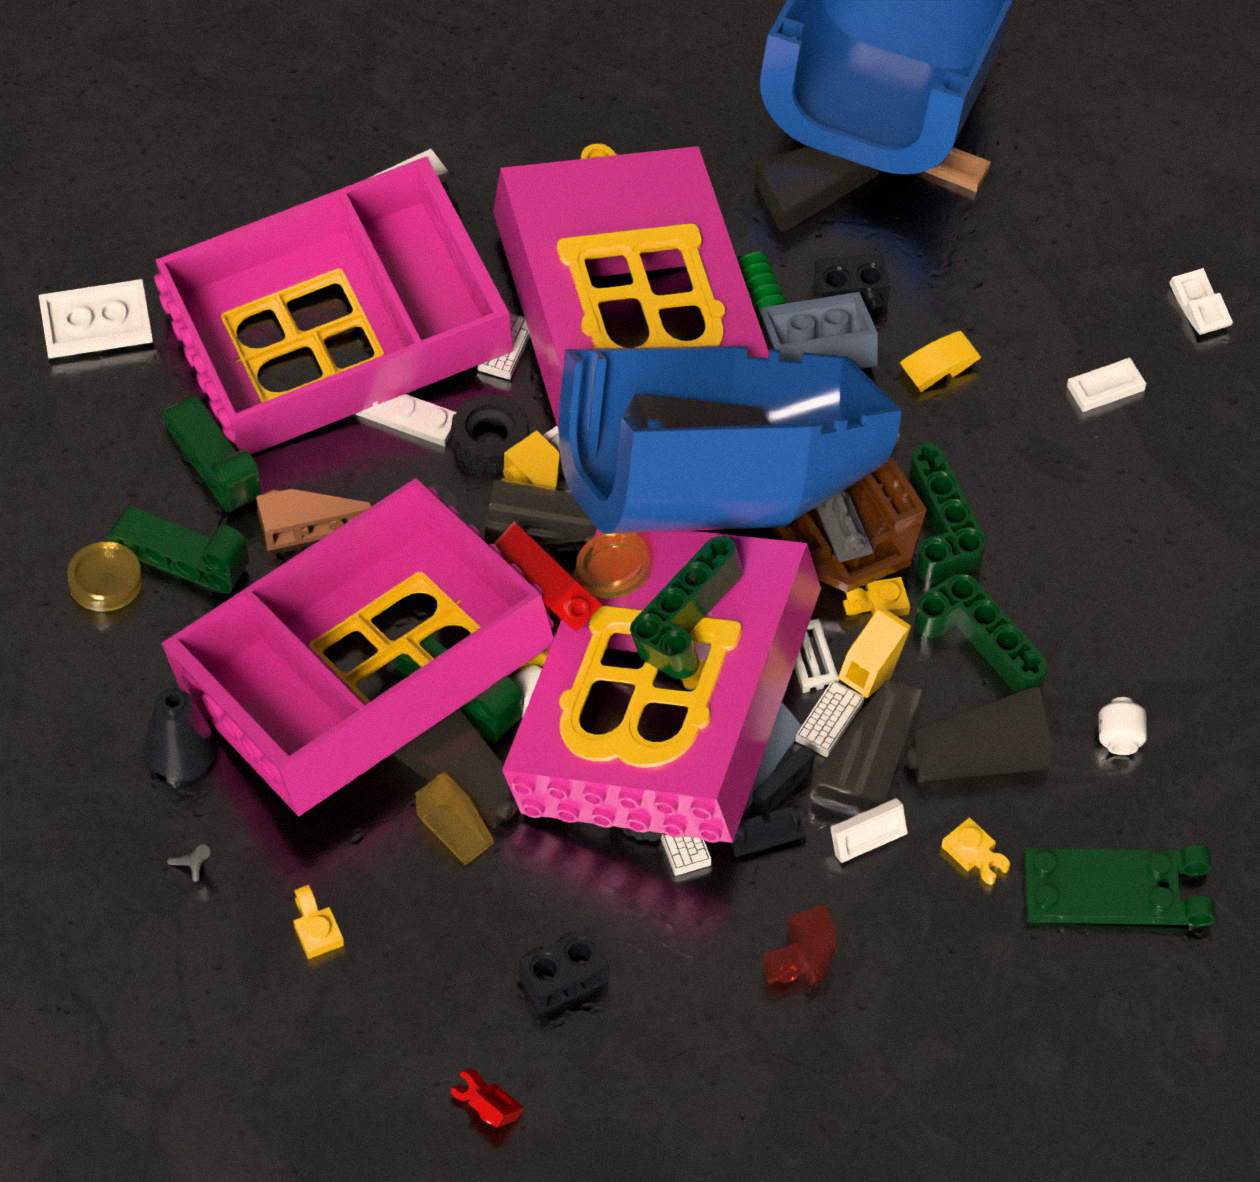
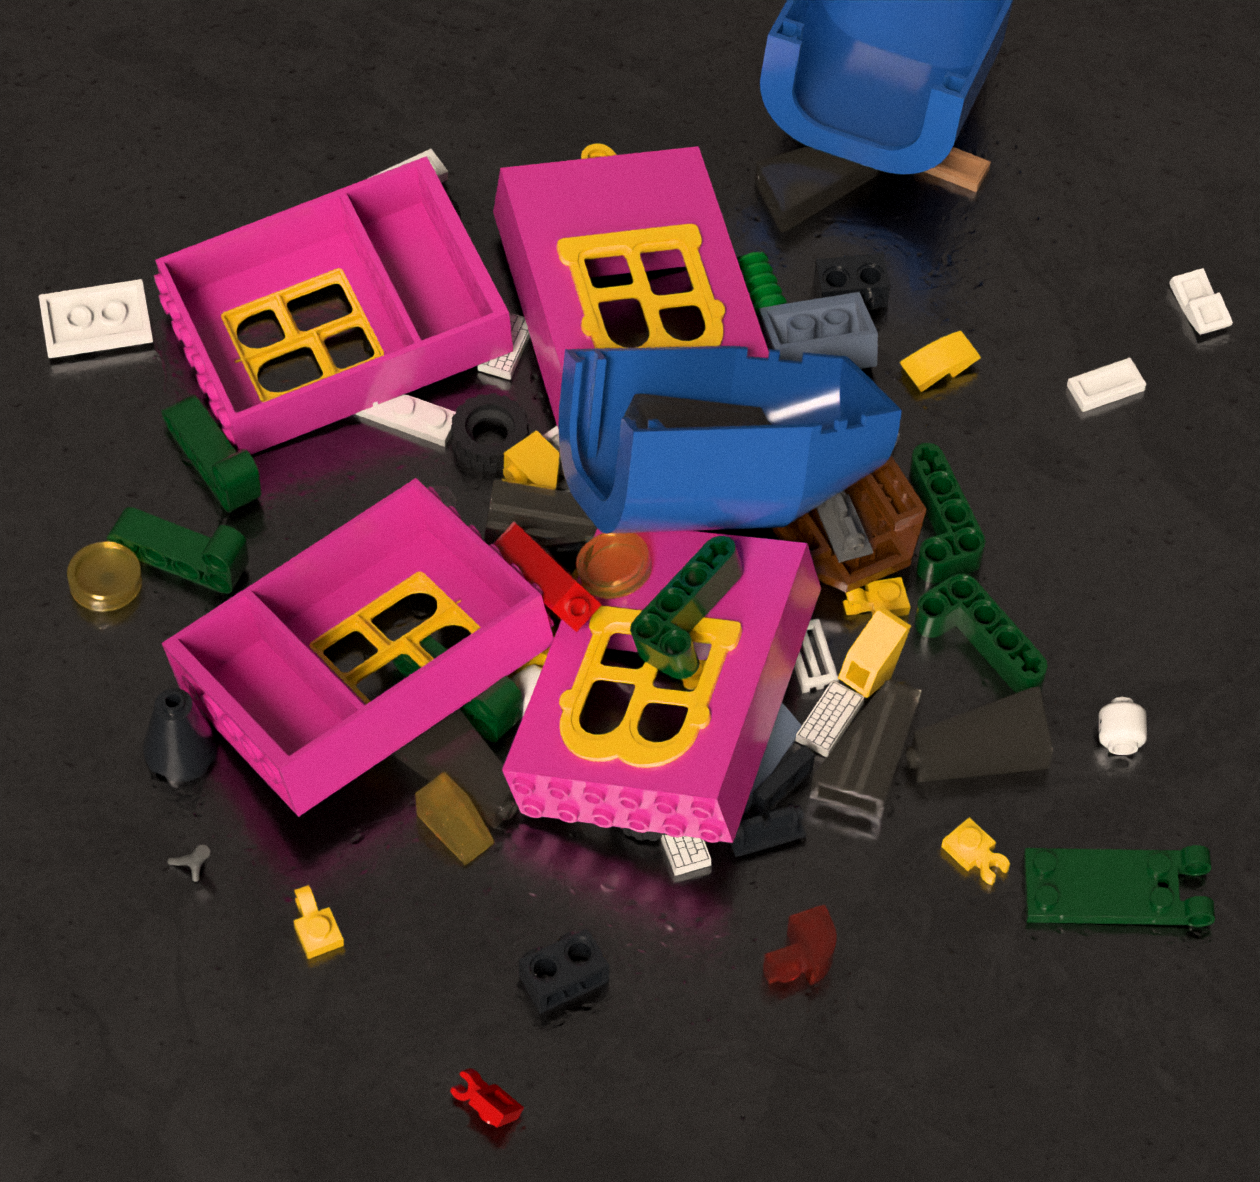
nougat slope [256,489,371,551] -> none
white tile [830,798,908,863] -> none

